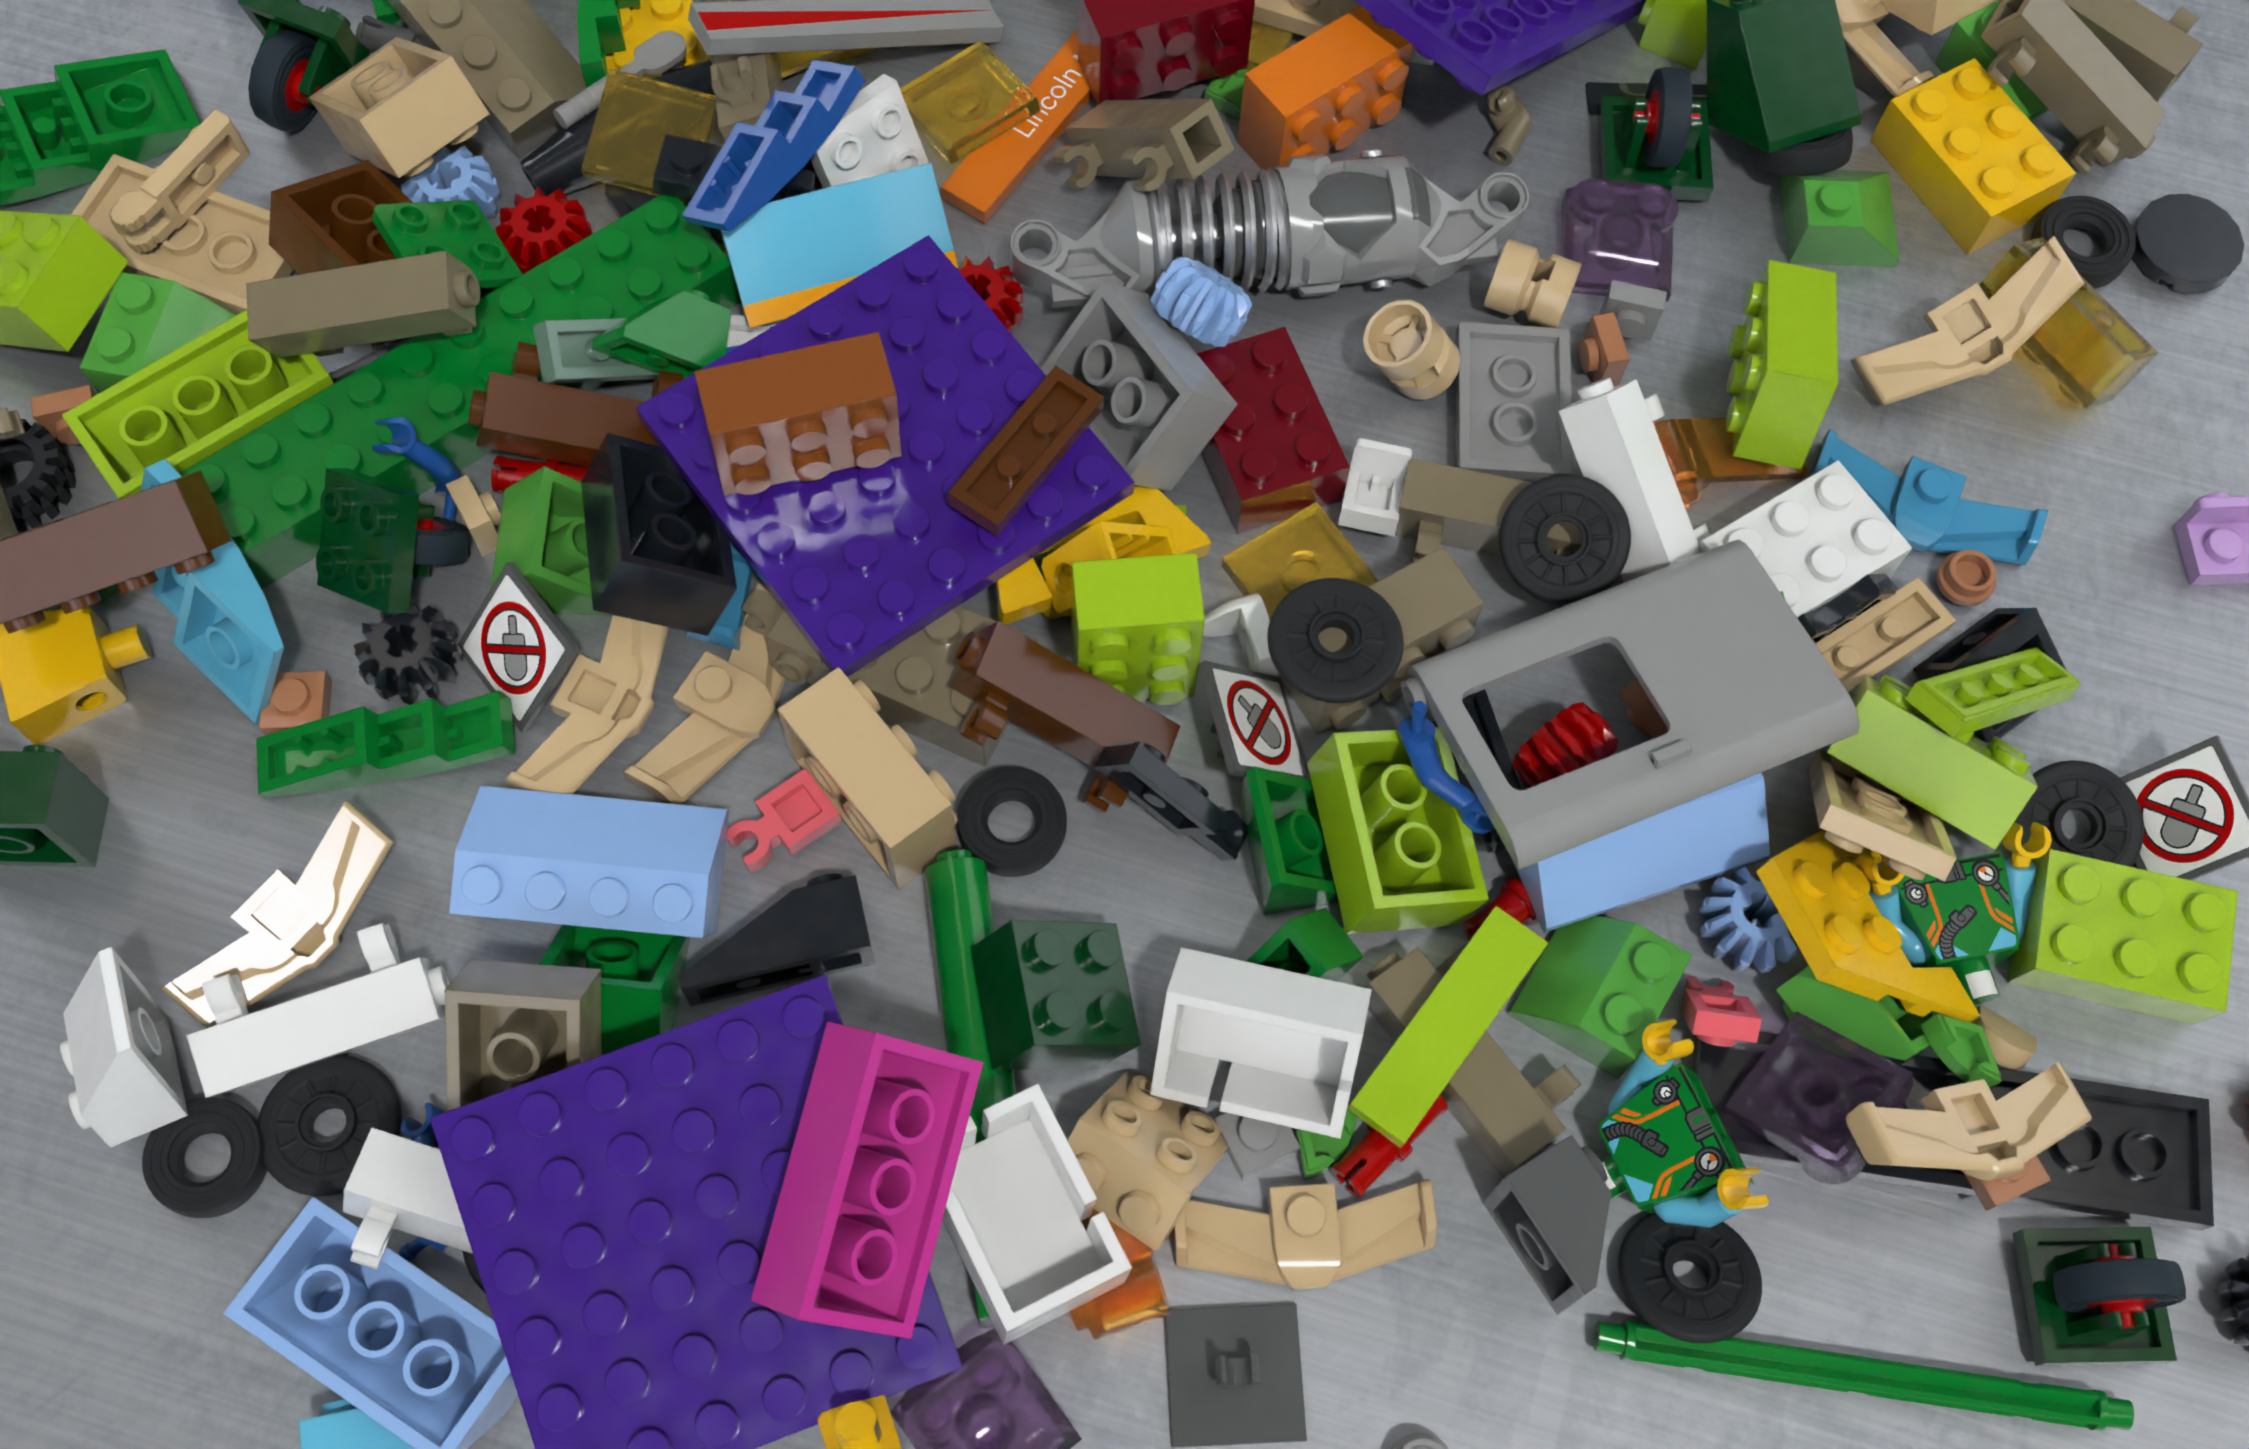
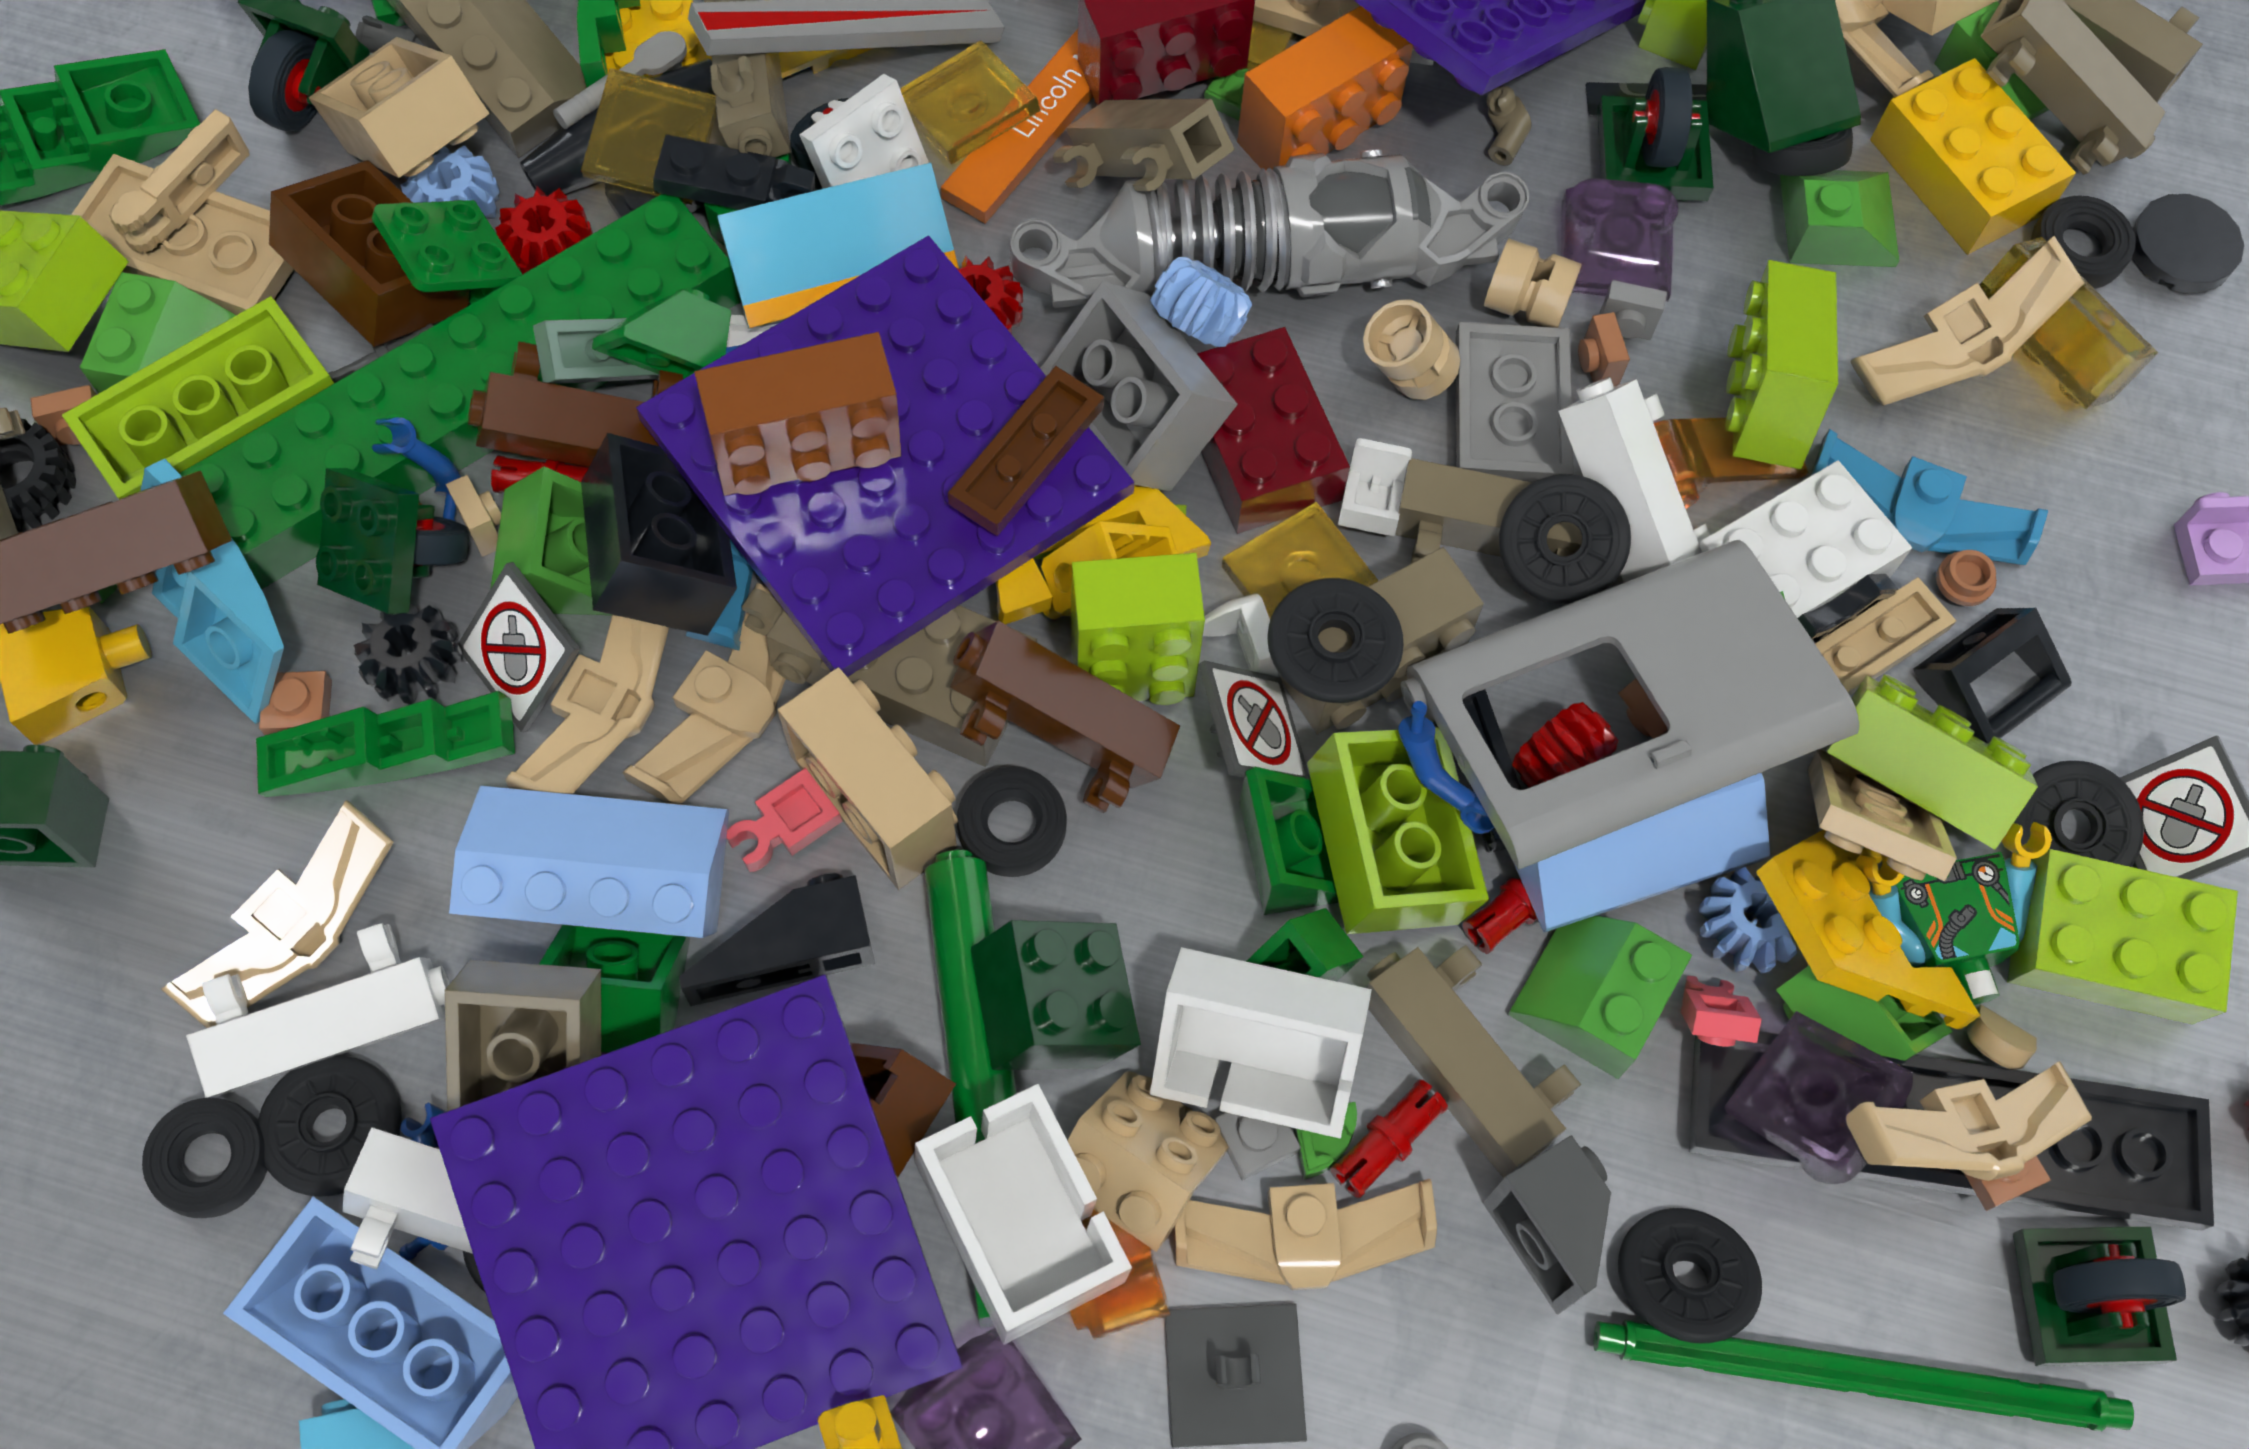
white slope [60,946,188,1148] -> none
dark tan brick [246,251,480,358] -> none
blue slope [682,59,866,232] -> none
dark pink slope [751,1022,983,1339] -> none
black hinge [1094,742,1249,860] -> none
lime tile [1348,906,1548,1148] -> none
torso [1598,1018,1769,1228] -> none
lime tile [1905,647,2081,738] -> none
bright green tile [1920,1014,2002,1089] -> none

